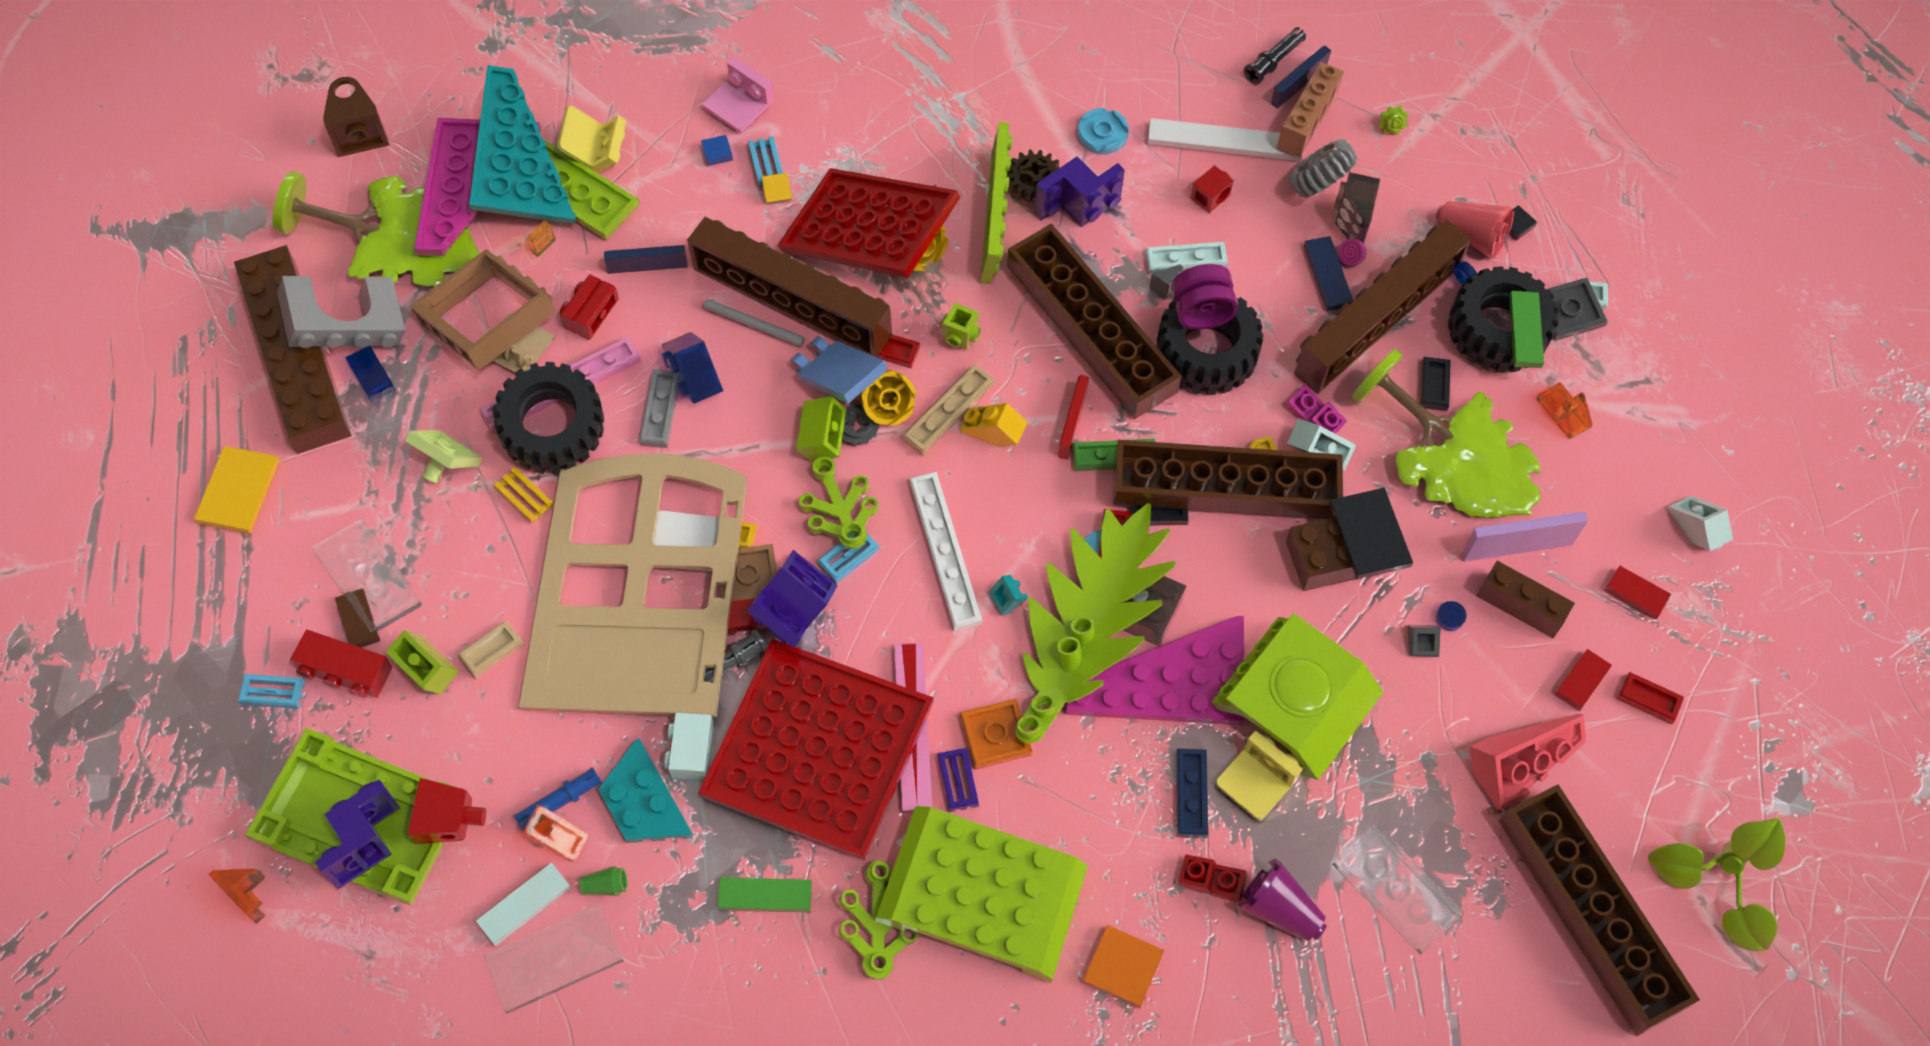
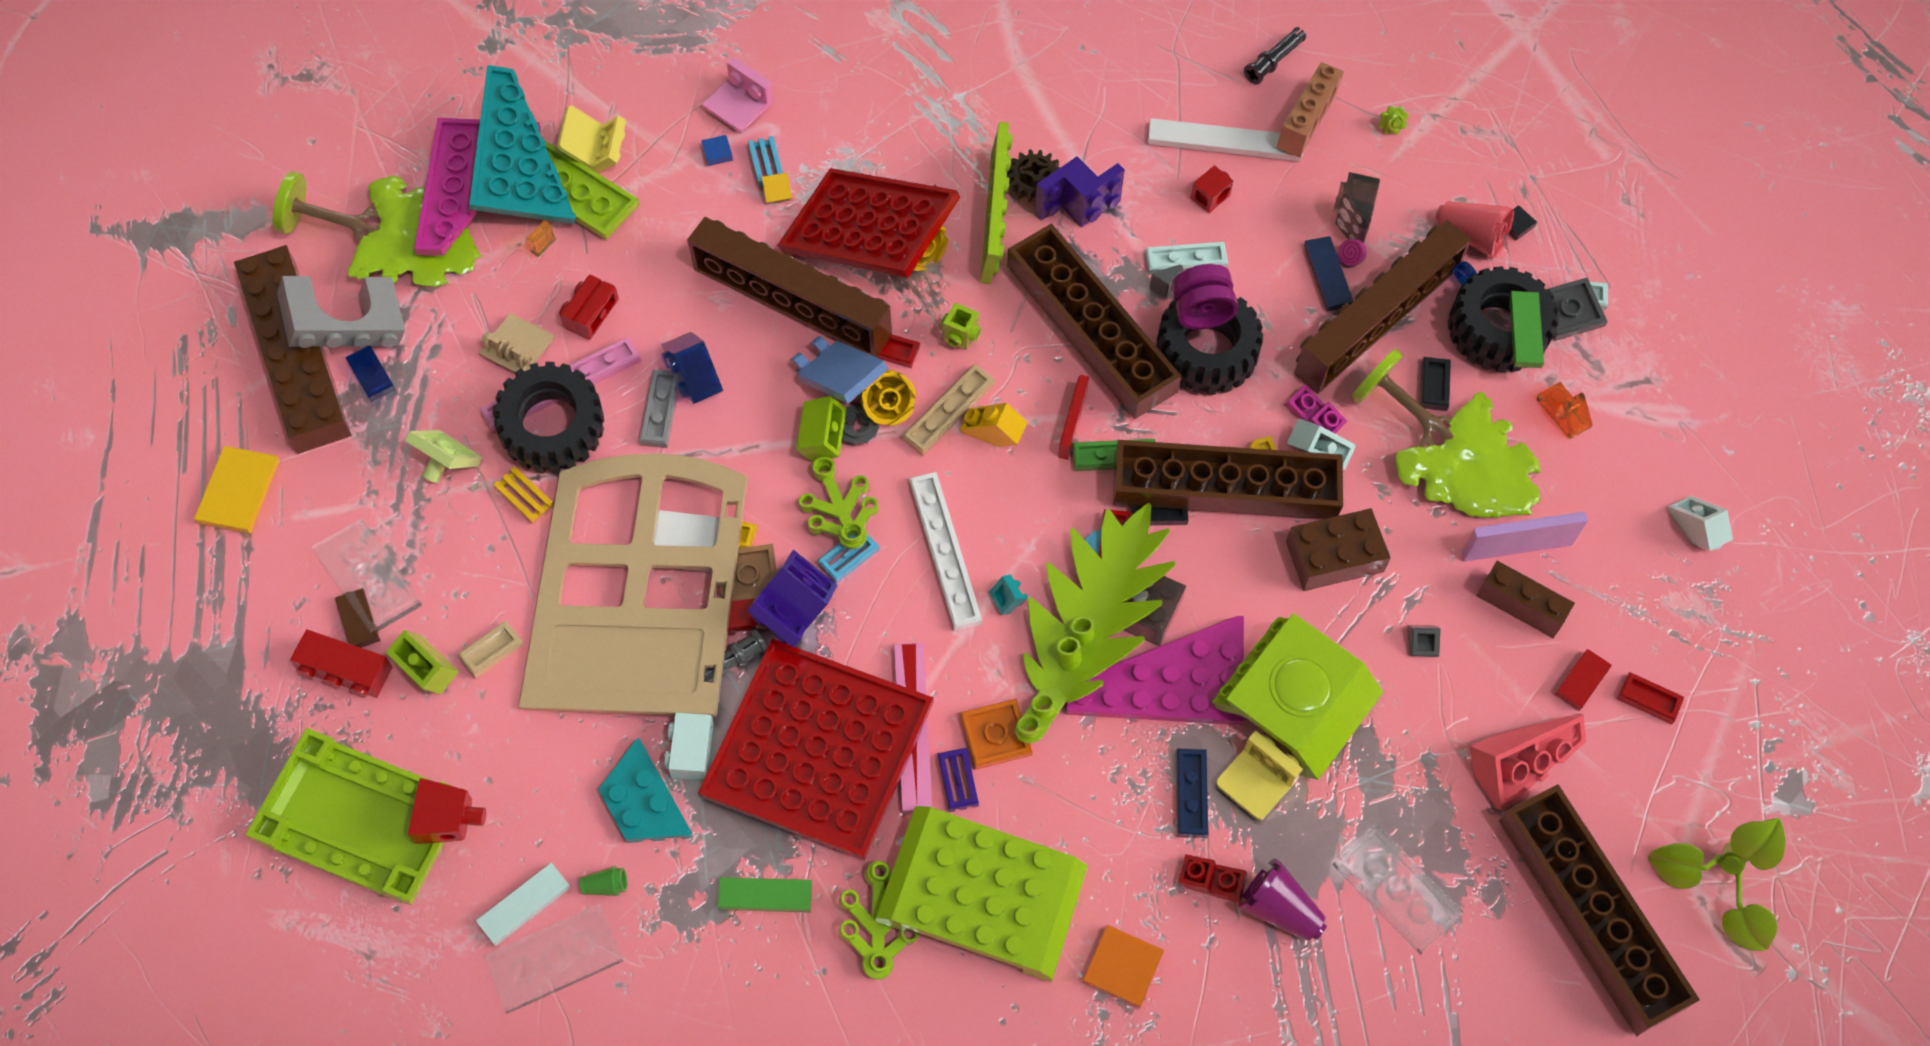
clear orange slope [208,868,266,924] -> none
medium azure tile [238,674,305,709] -> none
dark purple bracket [315,779,401,890] -> none
reddish brown hose [323,77,389,157] -> none
medium nougat window [410,249,556,371] -> none
blue pin [513,767,602,831] -> none
clear orange slope [523,805,589,862] -> none
dark blue tile [604,245,688,274] -> none
light grey bar [704,299,805,347] -> none
medium azure tile [1078,108,1129,155] -> none
dark blue tile [1271,45,1331,109] -> none
light grey gear [1288,139,1358,198] -> none
black tile [1329,487,1413,580] -> none
clear blue tile [1436,601,1467,631] -> none
red tile [1605,565,1671,619] -> none

